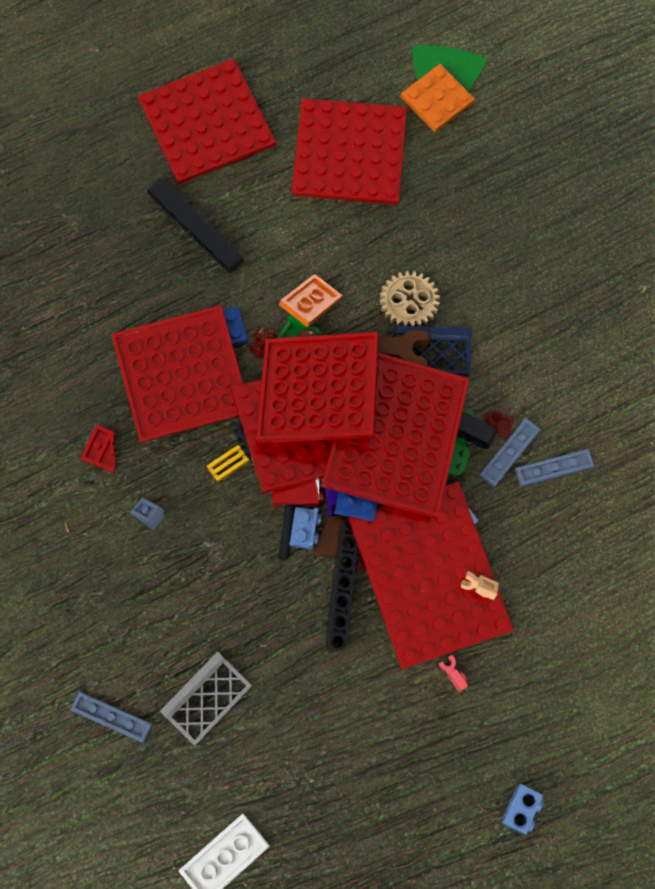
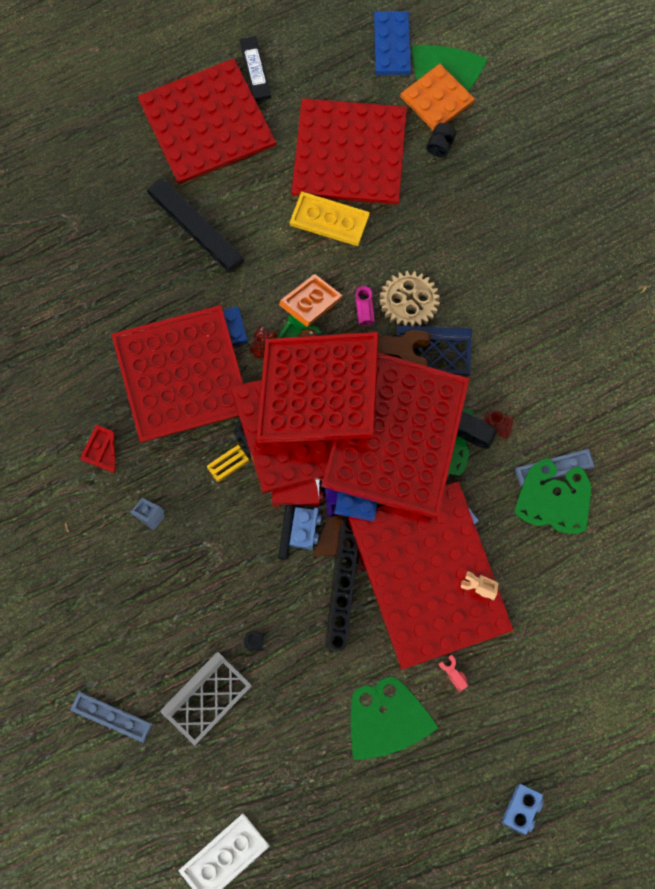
sand blue tile [479,418,541,488] -> none
none -> tile [239,36,271,101]
none -> black plate [244,631,264,651]
none -> yellow plate [290,192,370,246]
none -> green piece [351,677,438,760]
none -> dark pink piece [355,286,375,326]
none -> blue plate [374,11,411,75]
none -> black wheel [426,123,457,158]
none -> green piece [514,458,591,534]

